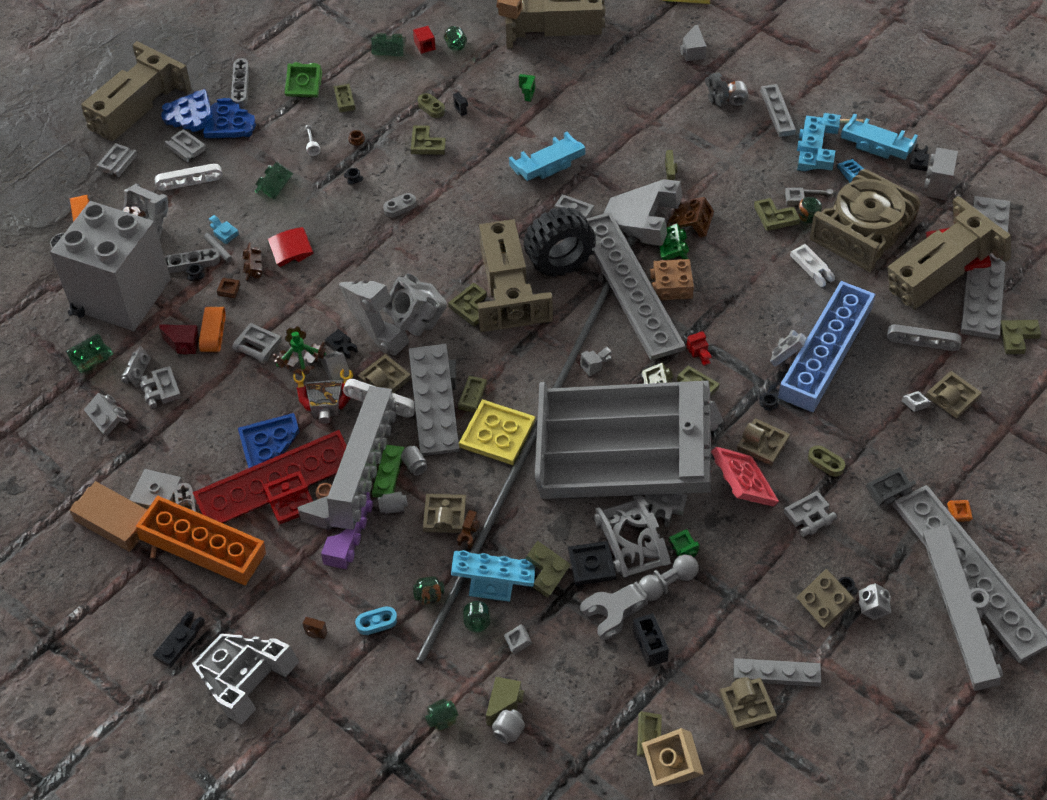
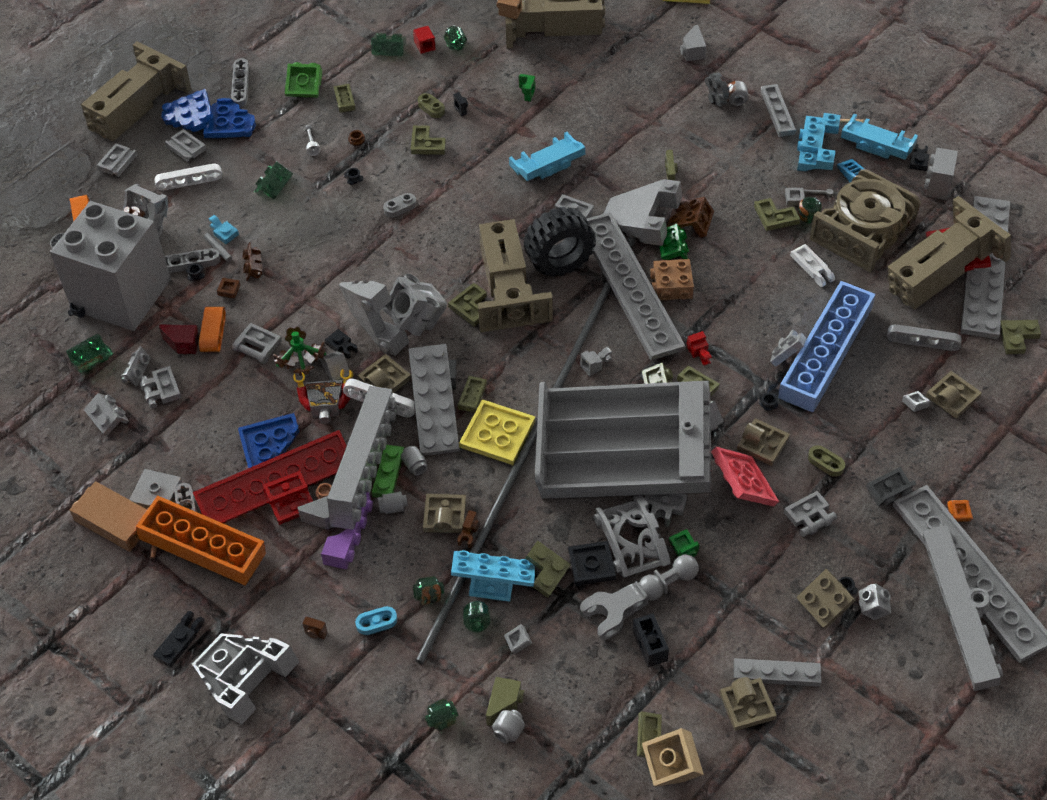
red slope [268,227,314,267] -> none

